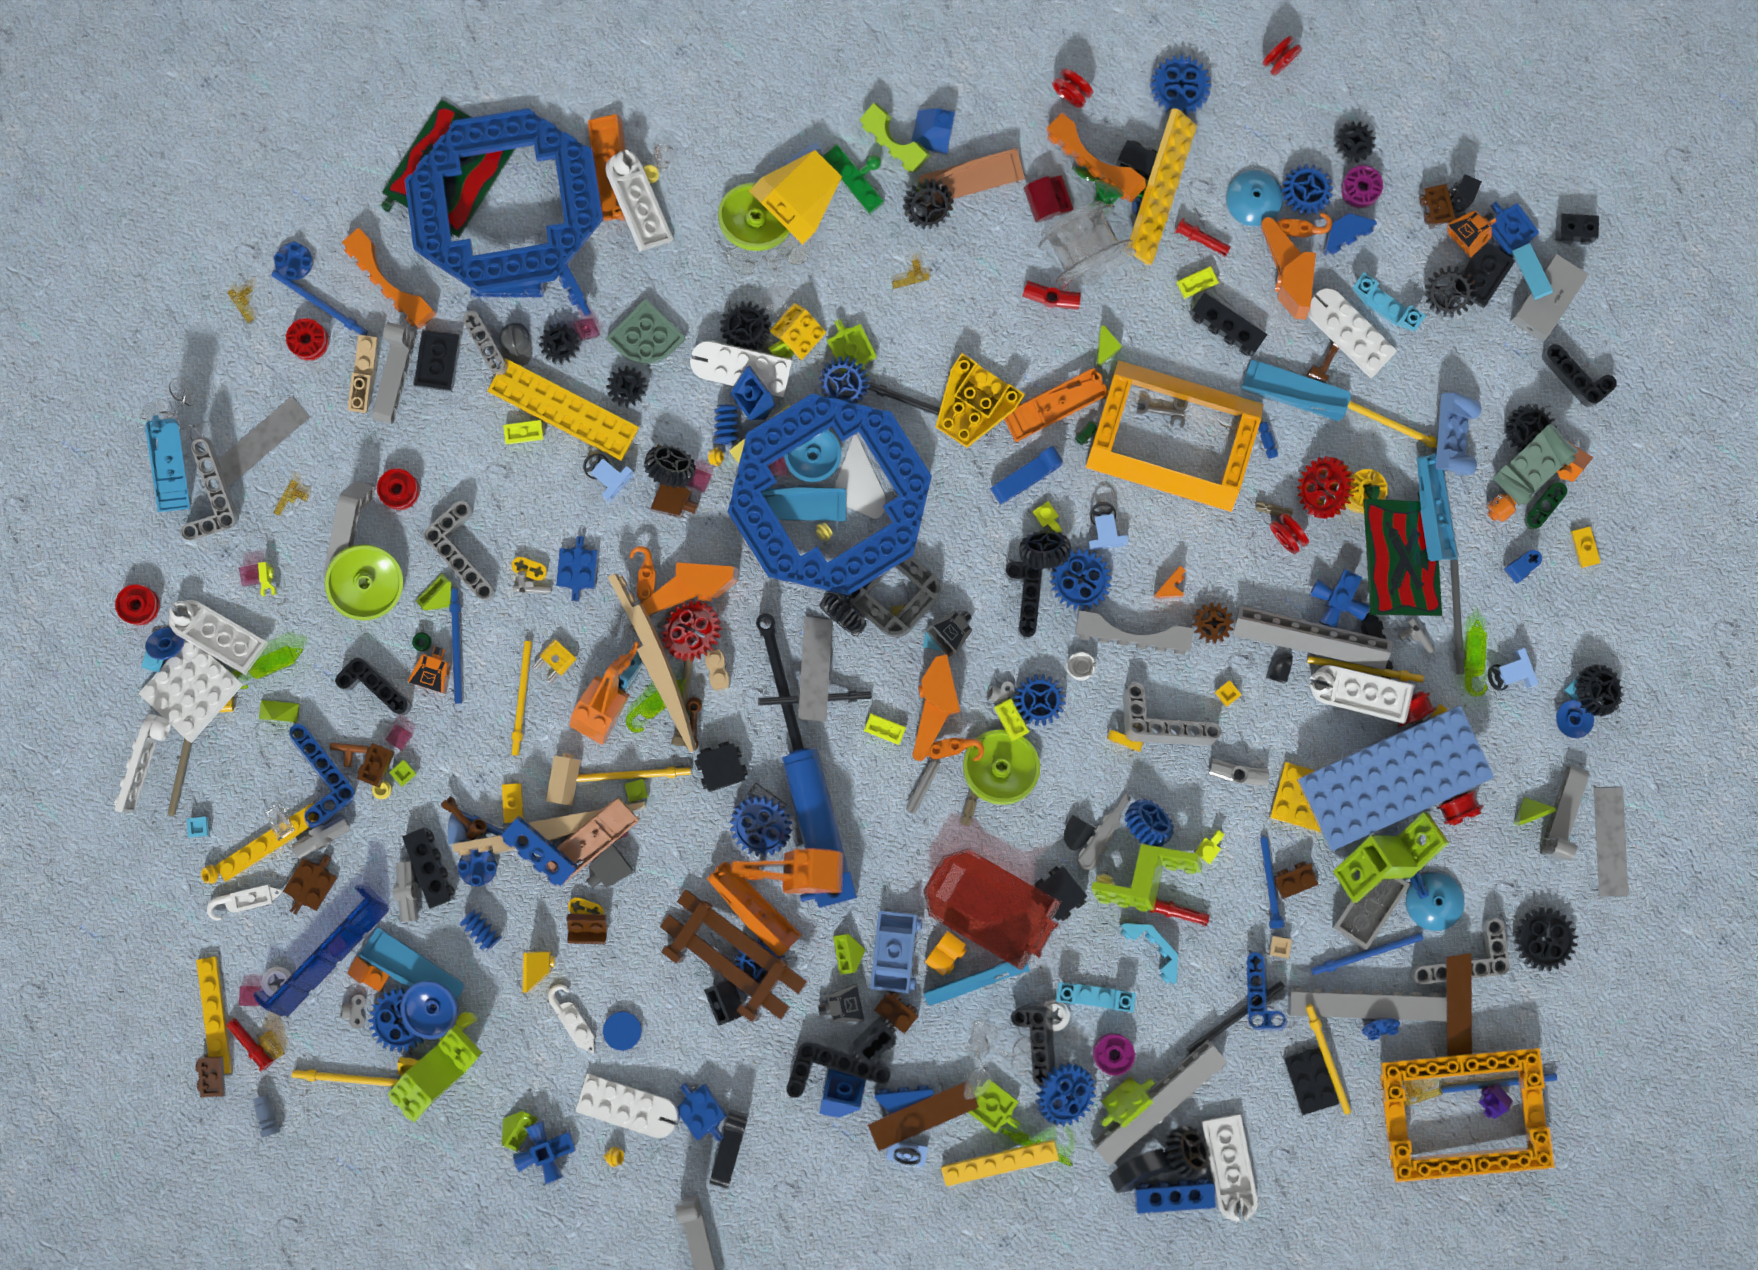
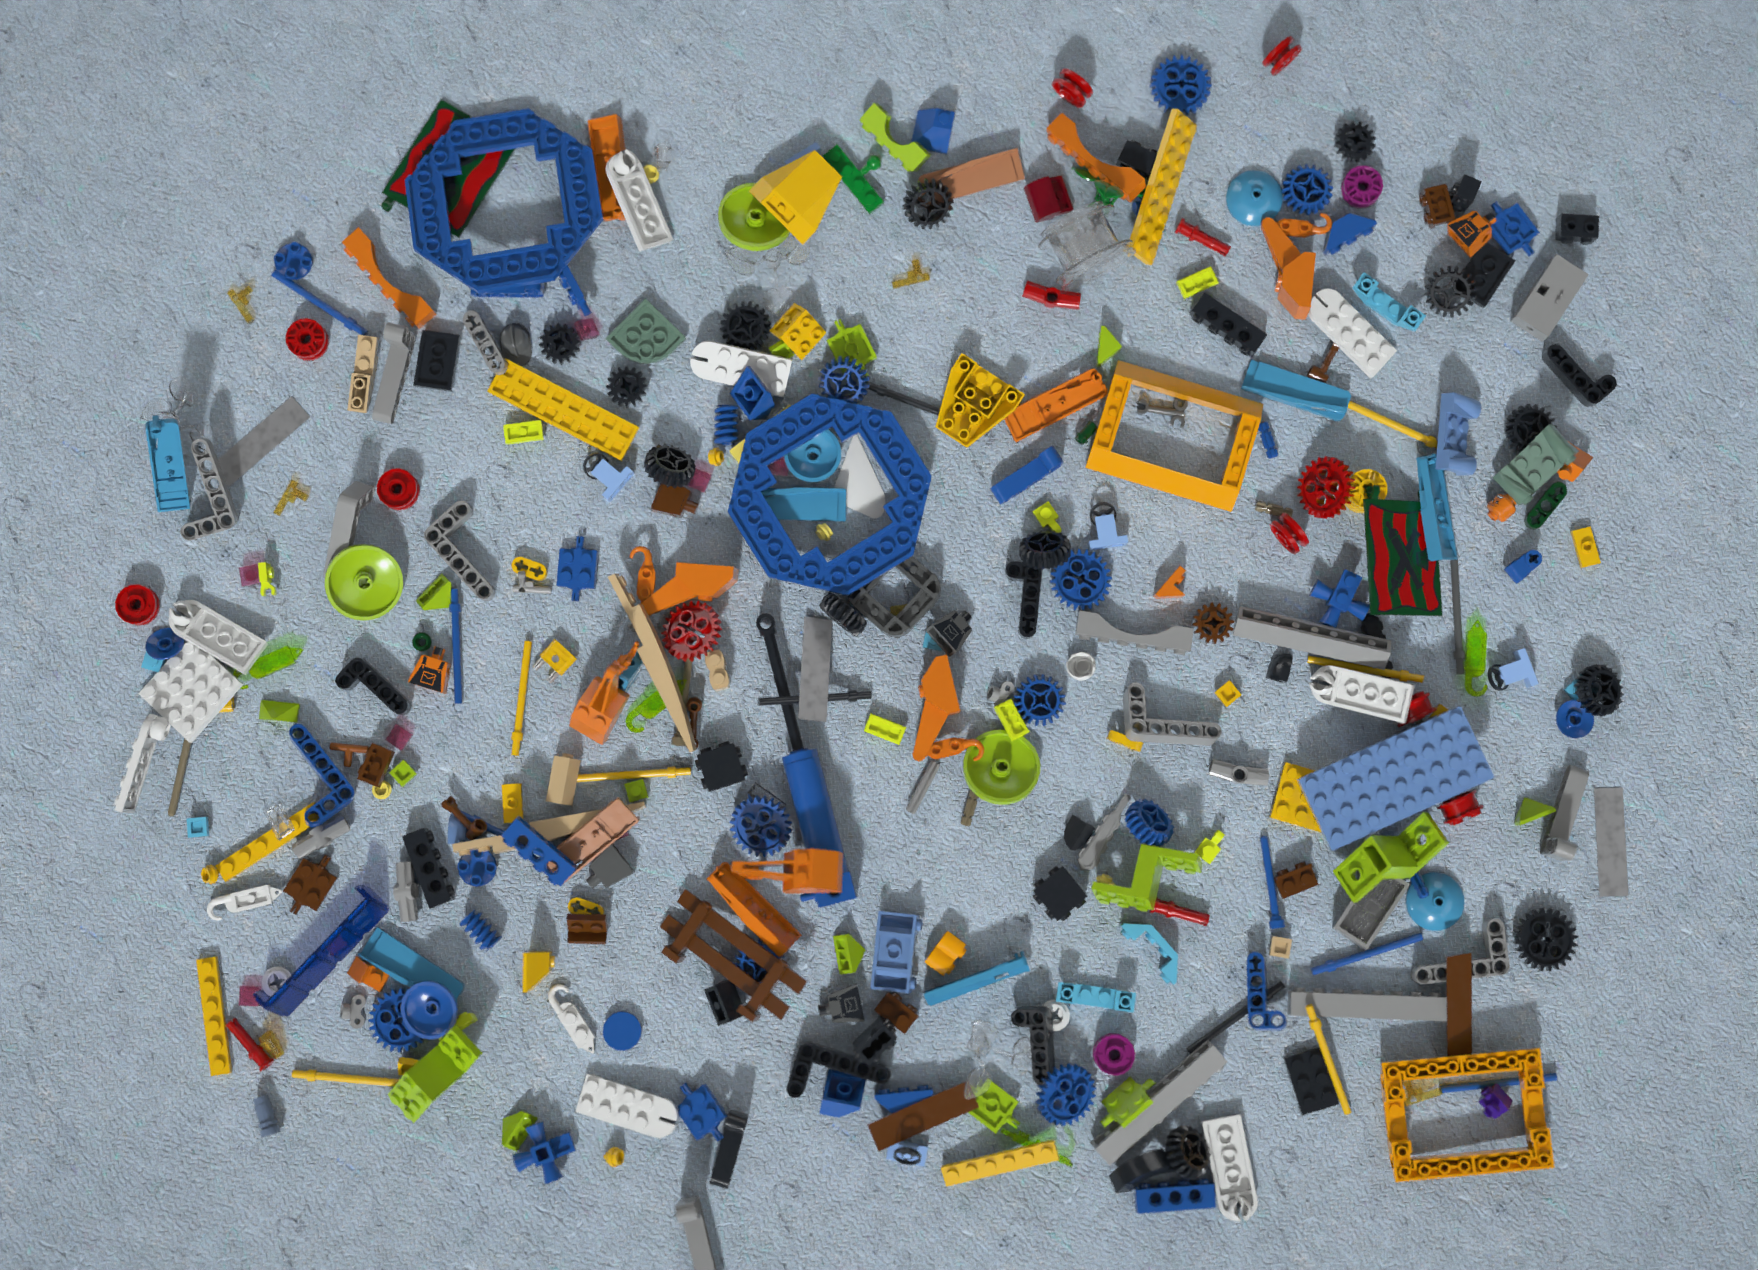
reddish brown bracket [195,1055,226,1097] -> none
clear red windscreen [923,848,1061,971] -> none
blue dish [1361,1018,1400,1041] -> none
light grey hose [1398,618,1435,654] -> none
medium azure tile [1512,243,1553,300] -> none

